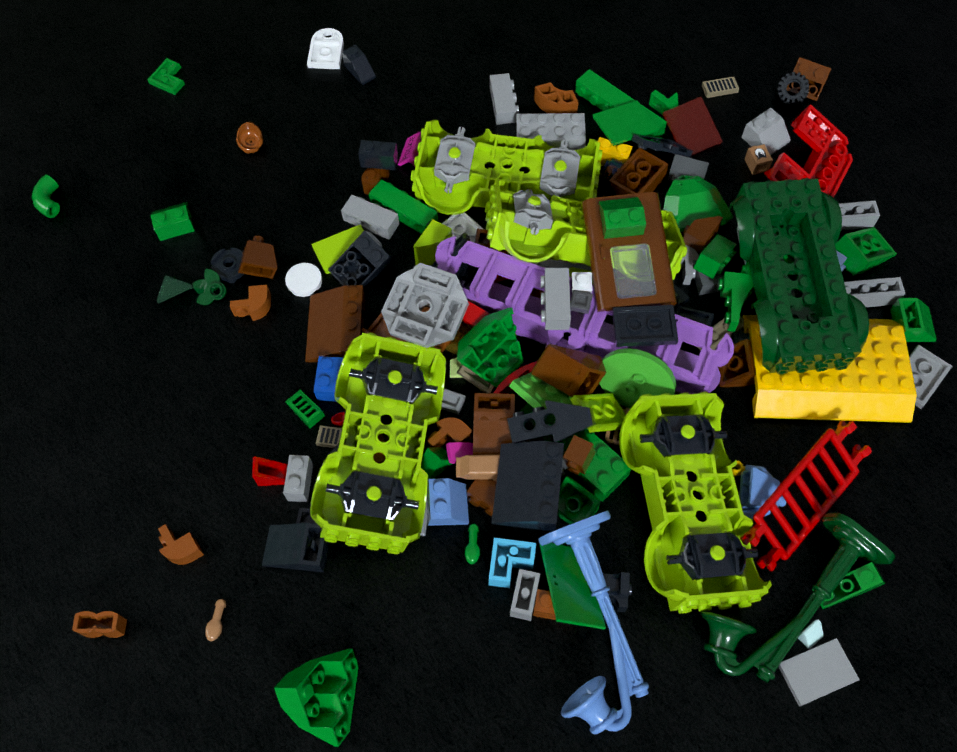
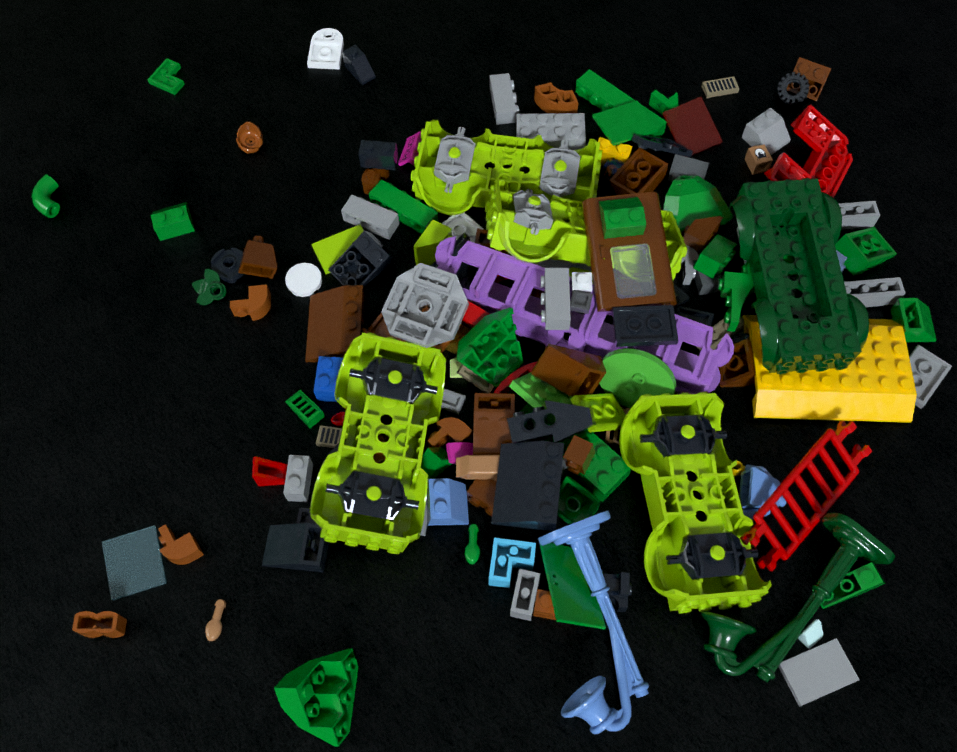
clear green slope [157,273,193,304] -> none
none -> clear light blue piece [102,525,166,600]

